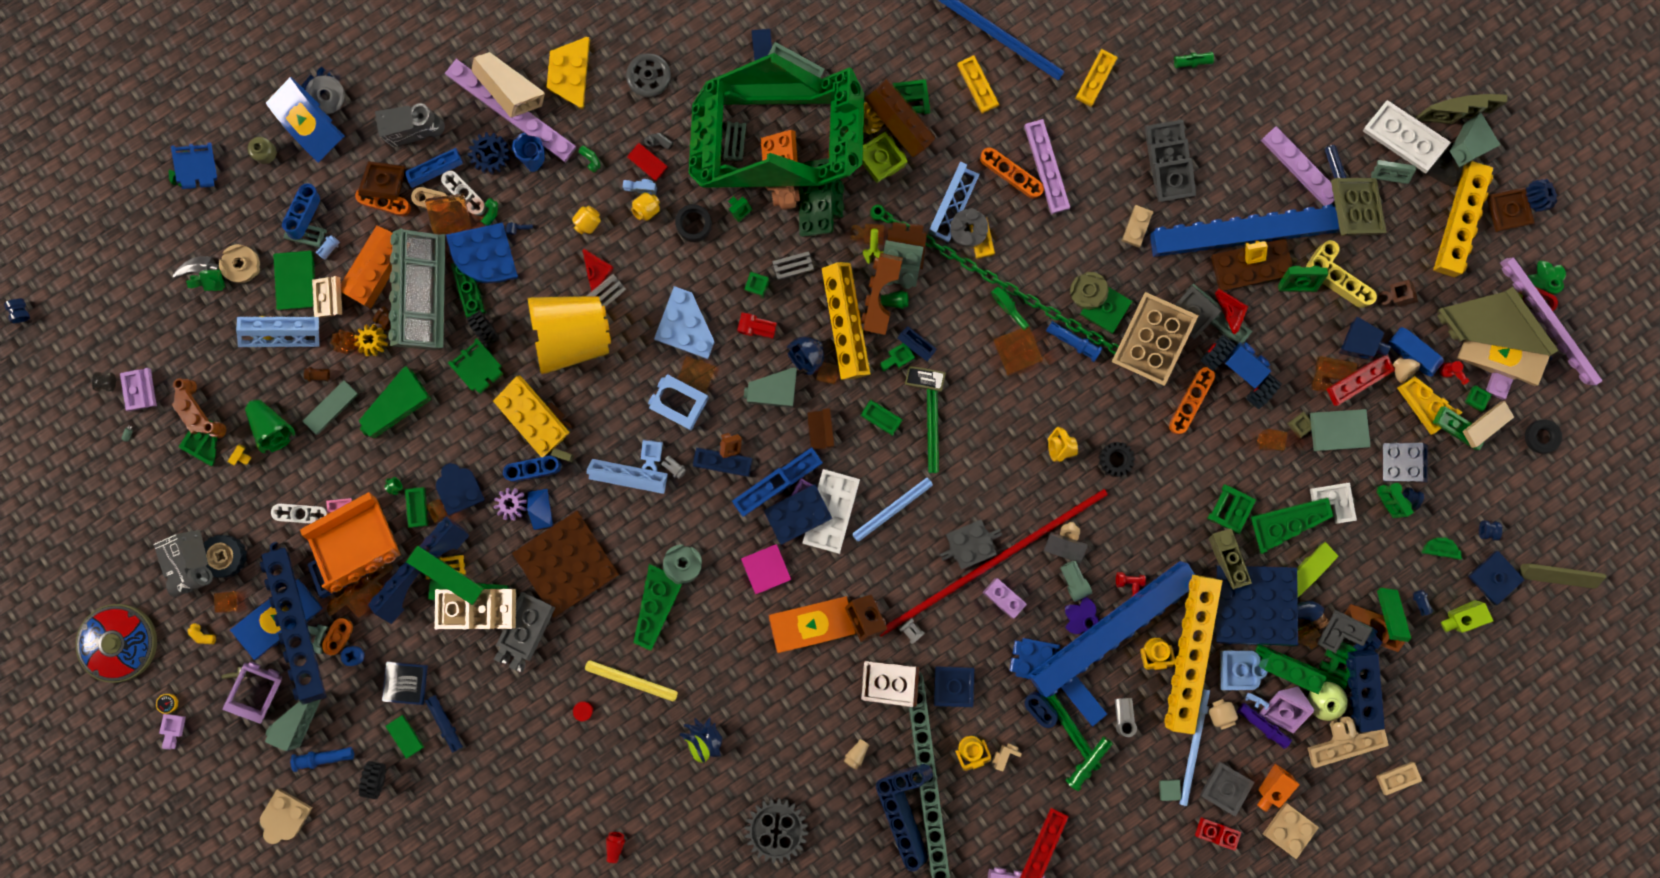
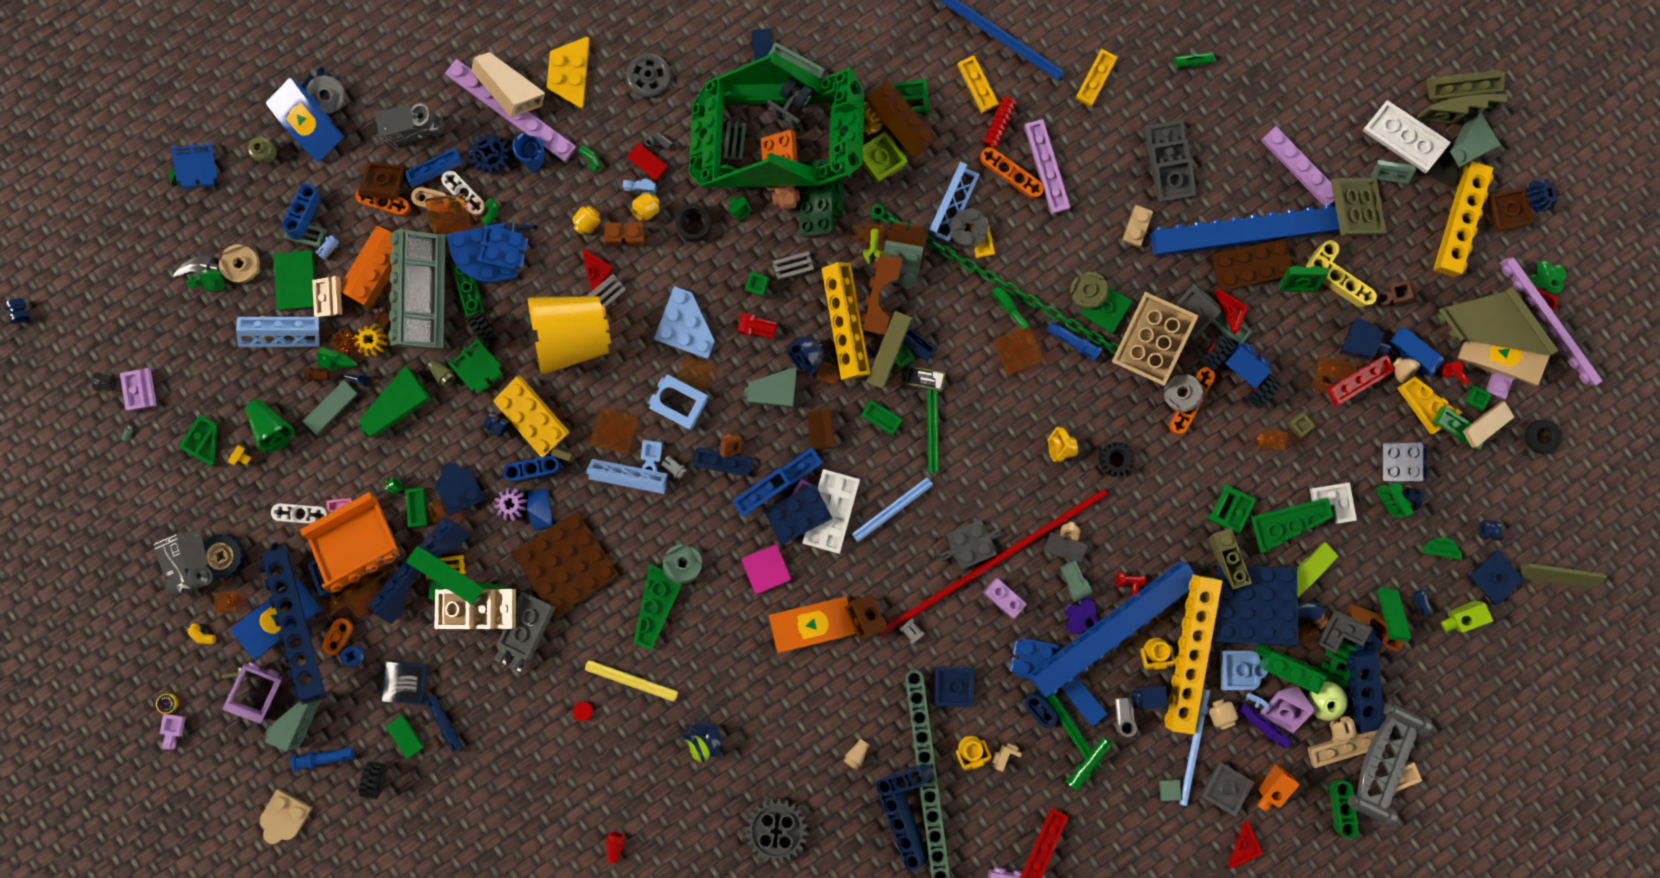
dish [76,604,157,683] -> none
dark orange plate [171,378,226,438] -> none
sand green piece [307,624,329,654] -> none
plate [861,661,919,707] -> none
green cone [881,290,909,309] -> none
red slope [1195,817,1242,851] -> none
yellow tile [1245,241,1268,264] -> none
tan plate [1263,803,1319,859] -> none
sand green tile [1310,409,1371,451] -> none
dark blue axle [1325,145,1347,179] -> none
none -> green plate [317,347,357,371]
none -> dark blue hand [344,373,372,387]
none -> olive cone [427,359,455,387]
none -> blue plate [476,225,528,271]
none -> dark blue wheel [483,411,510,438]
none -> clear orange plate [590,407,637,455]
none -> dark orange piece [604,223,645,246]
none -> plate [767,76,813,130]
none -> olive slope [866,311,913,389]
none -> red piece [982,97,1017,149]
none -> dark blue piece [1132,684,1168,709]
none -> light grey tile [1164,375,1203,412]
none -> red tile [1228,820,1263,869]
none -> green beam [1329,779,1358,839]
none -> dark grey piece [1348,703,1432,828]
none -> olive slope [1427,70,1505,100]

